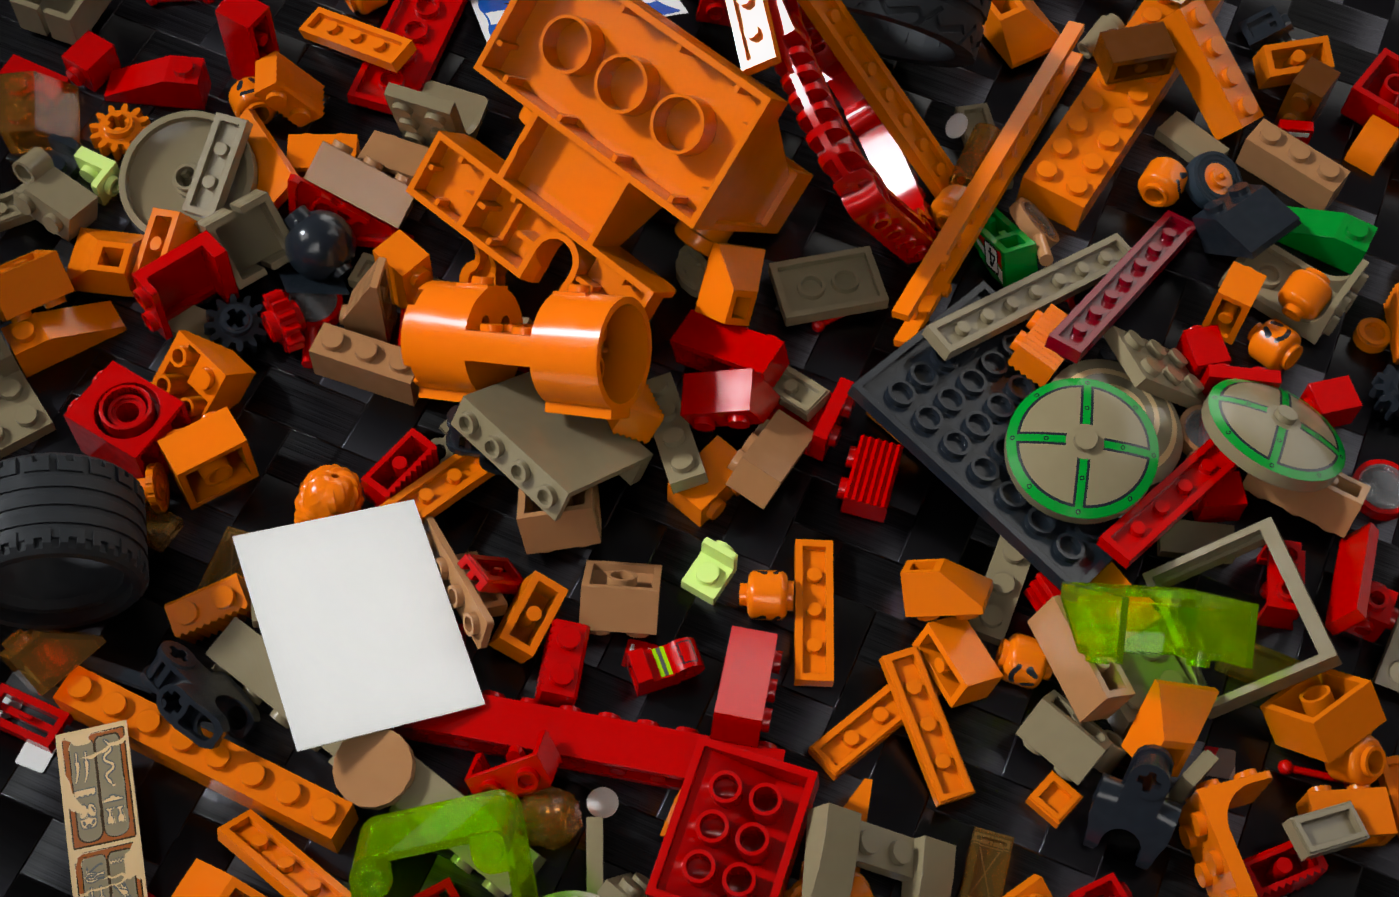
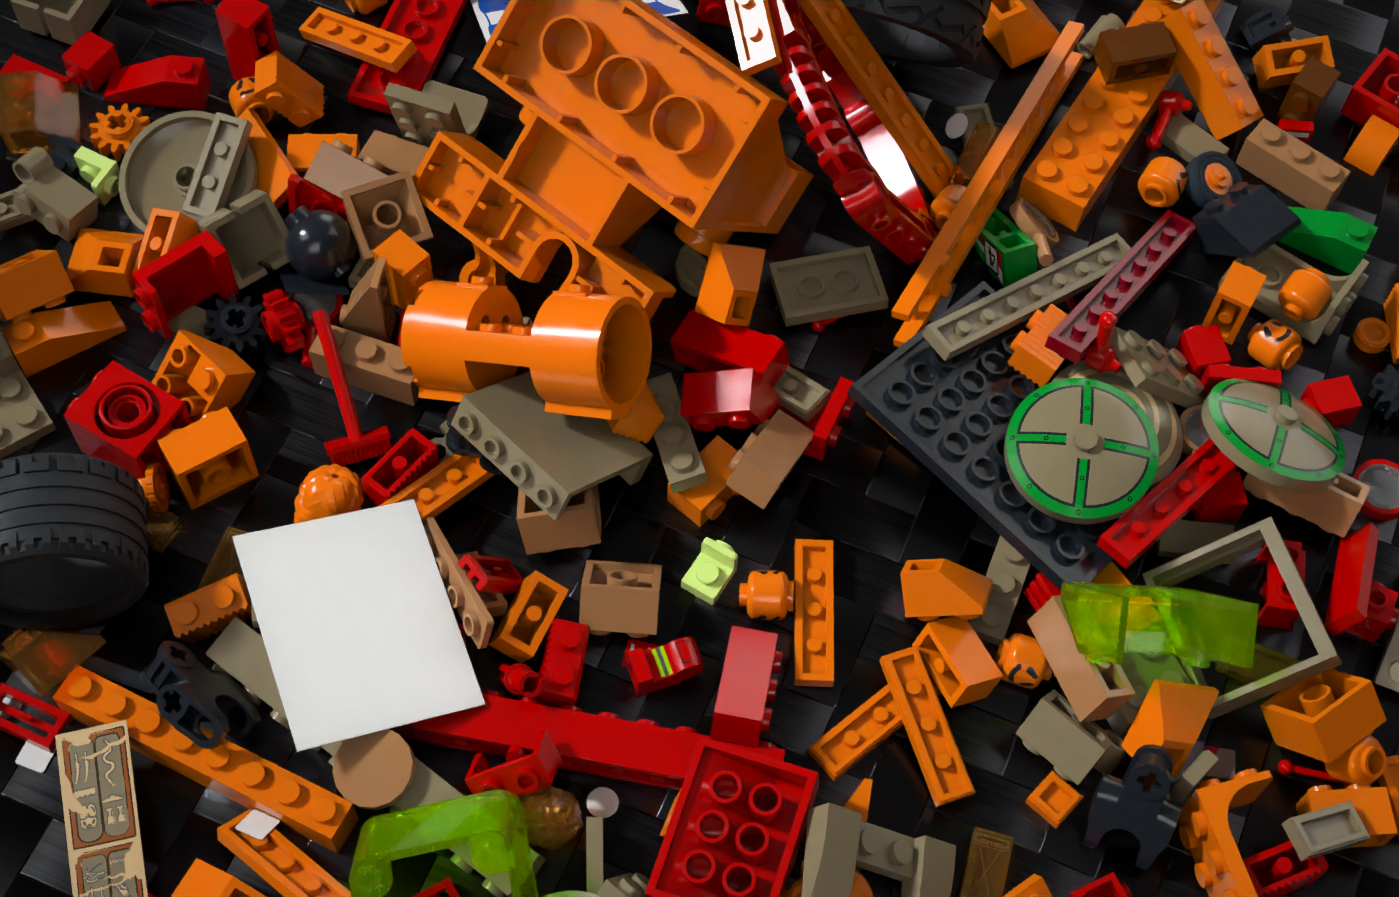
red brick [836,434,904,523] -> none
none -> white sticker [235,809,280,840]
none -> red piece [312,309,392,467]
none -> medium nougat slope [341,170,433,266]
none -> red axle [497,663,544,698]
none -> red piece [1084,311,1122,374]
none -> red piece [1146,90,1192,150]

